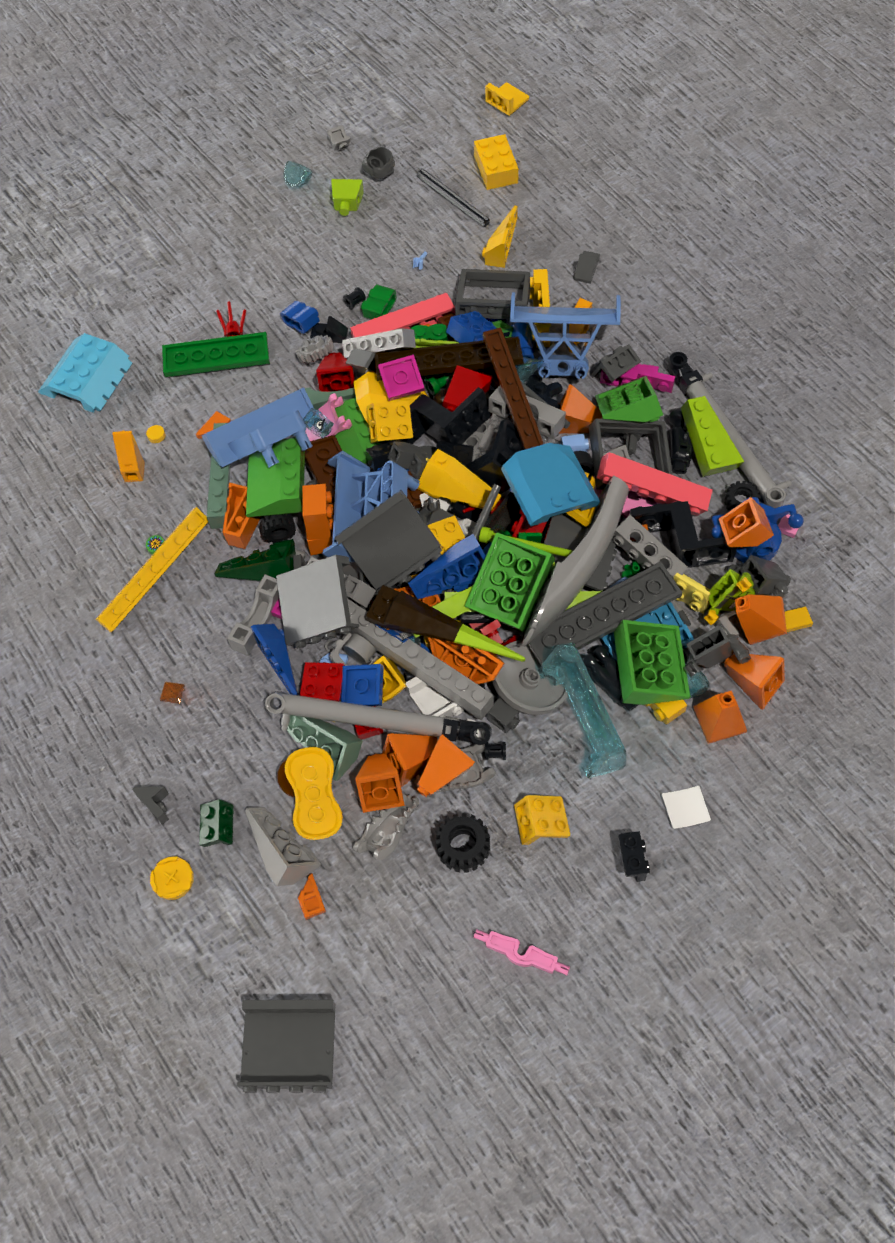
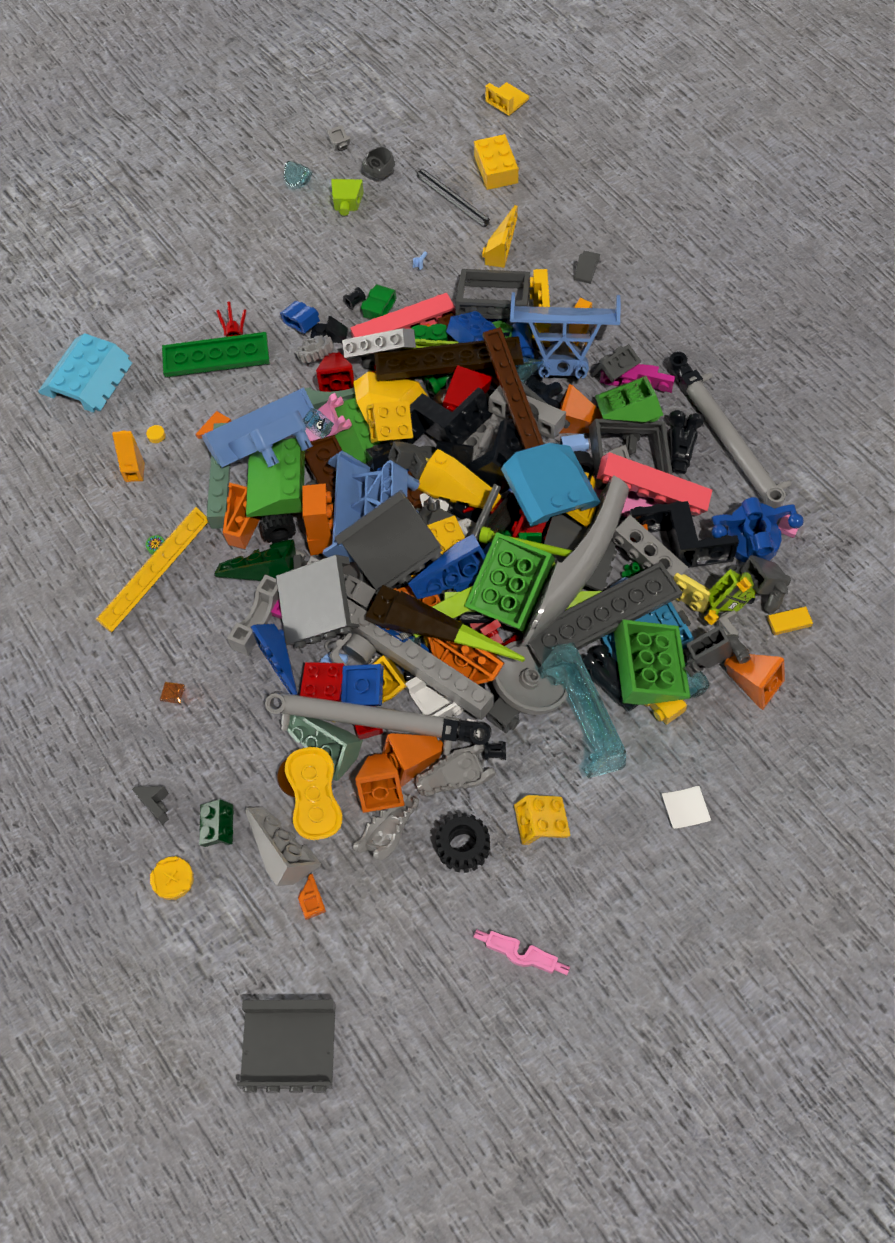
slope [346,348,375,378] -> none
dark pink plate [378,354,425,401] -> none
orange slope [416,734,475,797] -> none
black bracket [618,831,650,882] -> none
lime wedge [681,396,744,477] -> none
orange slope [693,690,747,744] -> none
orange slope [719,497,774,547] -> none
black tyre [724,481,761,511] -> none
orange slope [735,594,787,645] -> none

